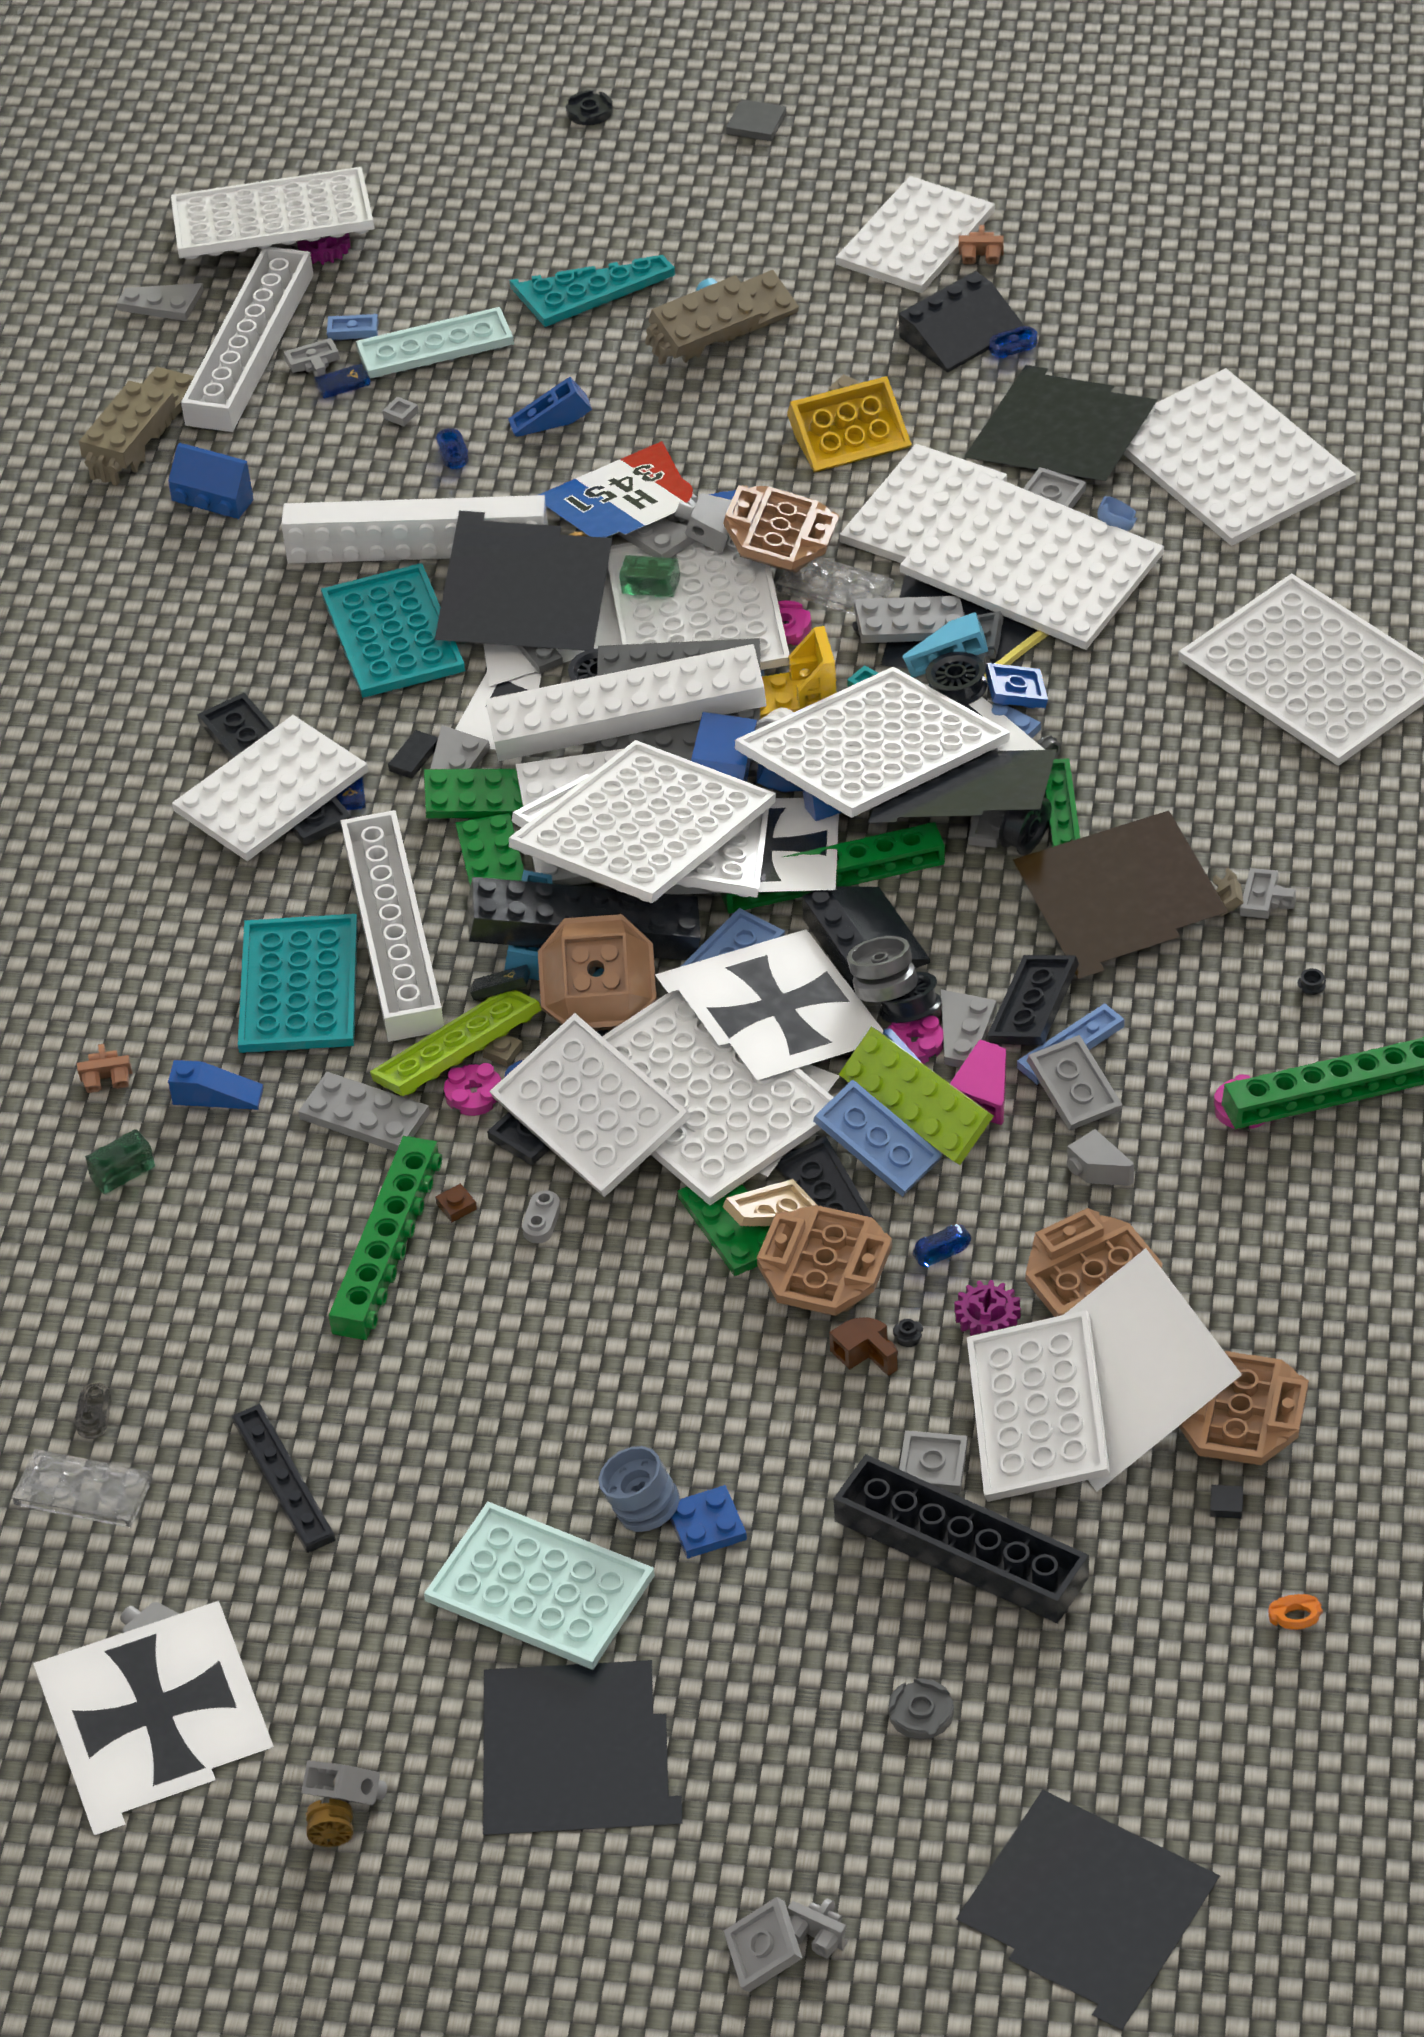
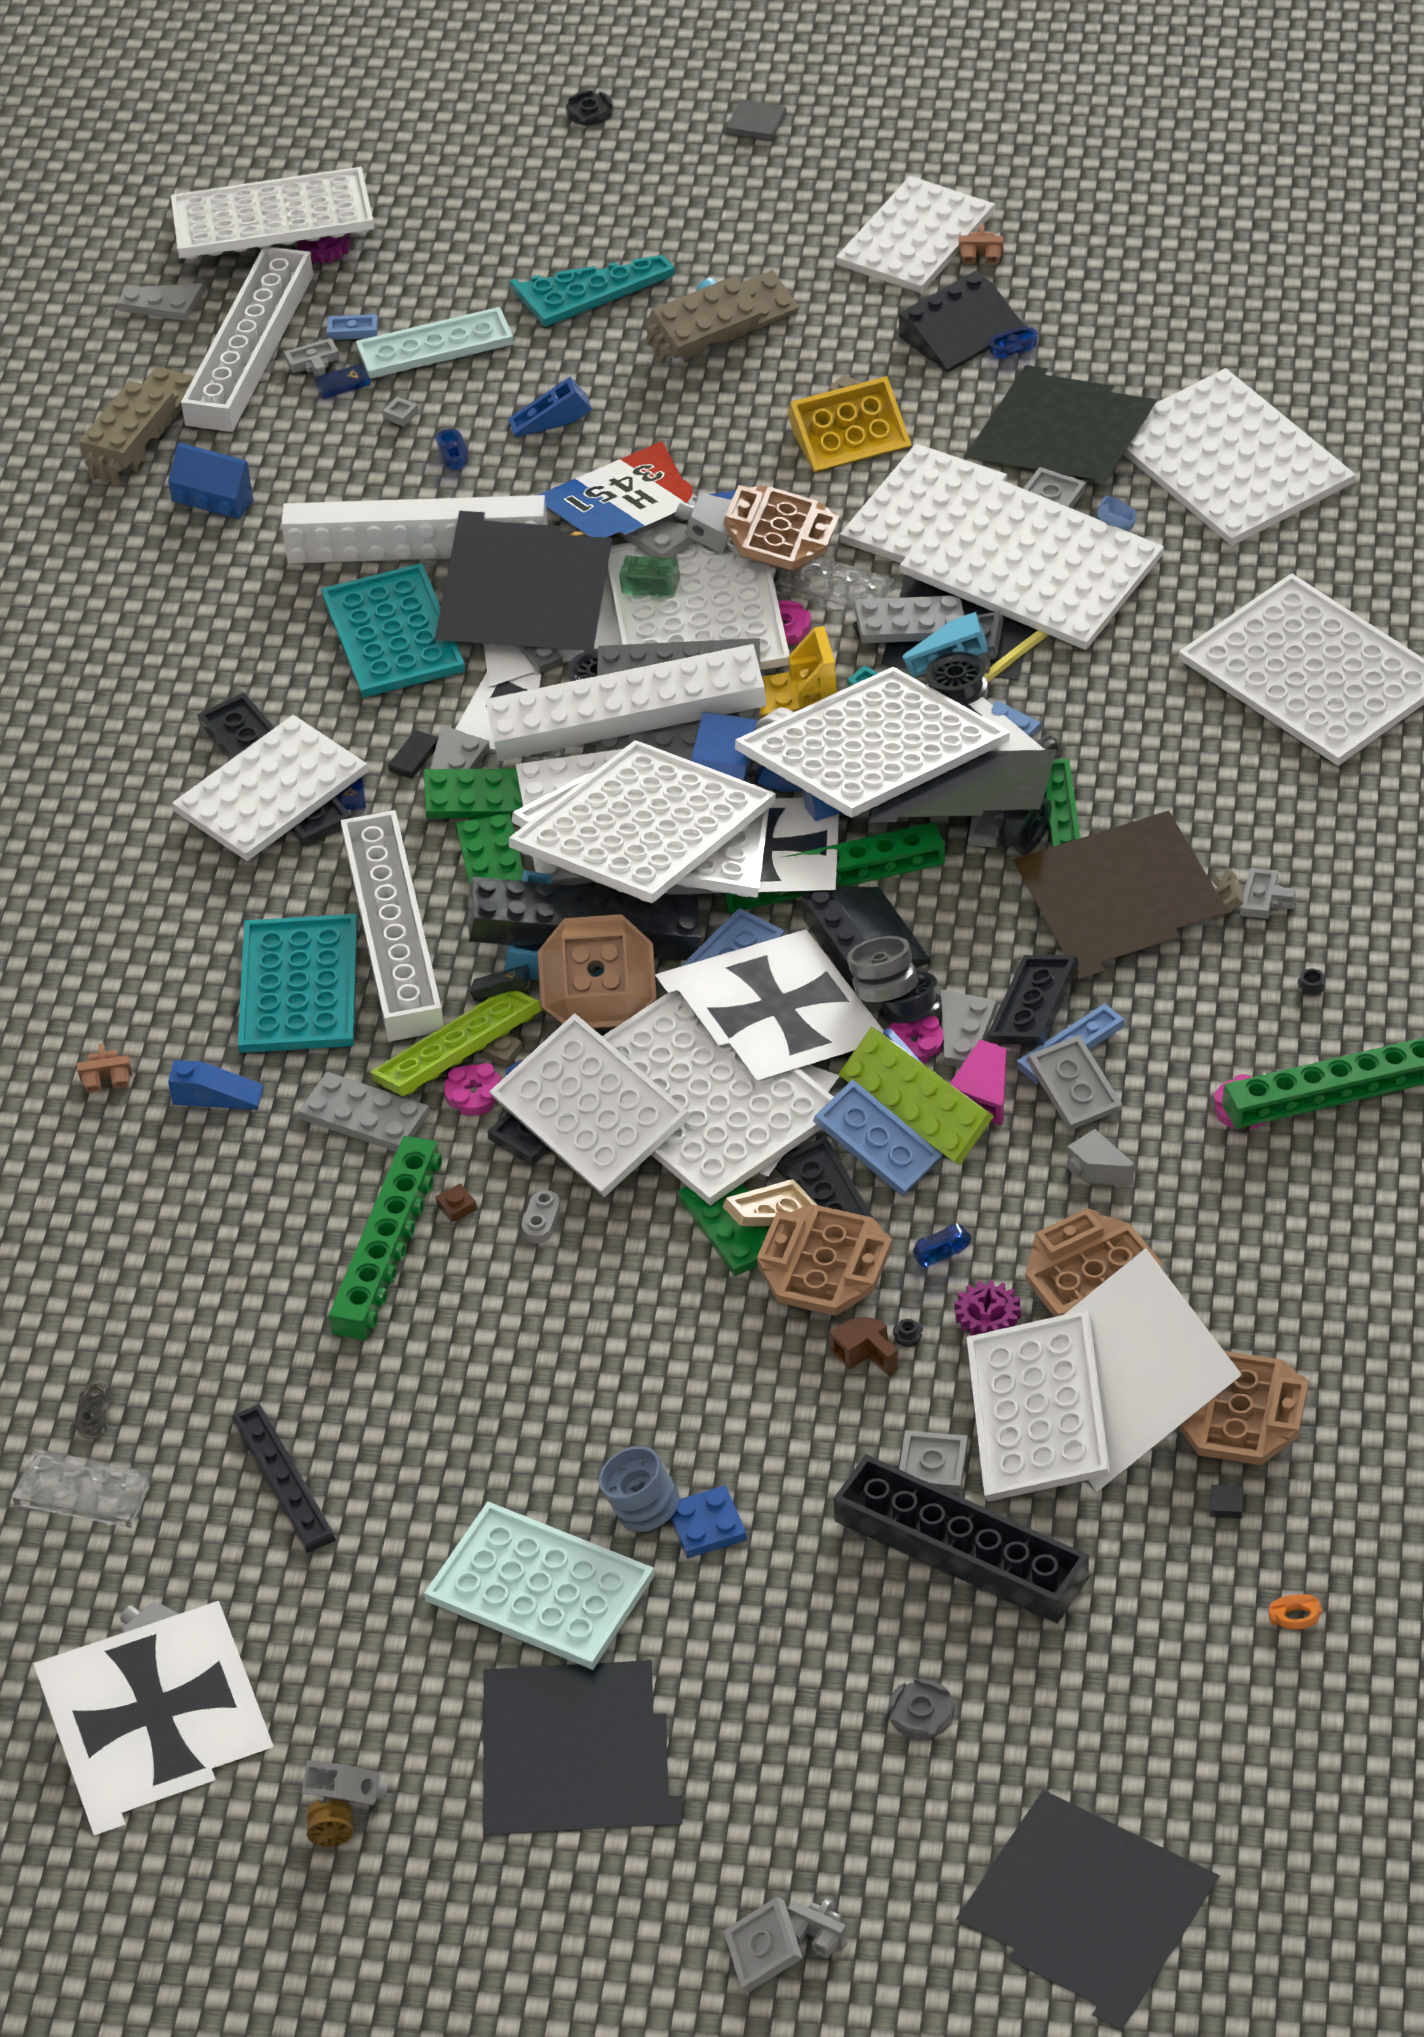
clear green brick [85,1129,155,1194] -> none
blue plate [985,663,1048,709] -> none

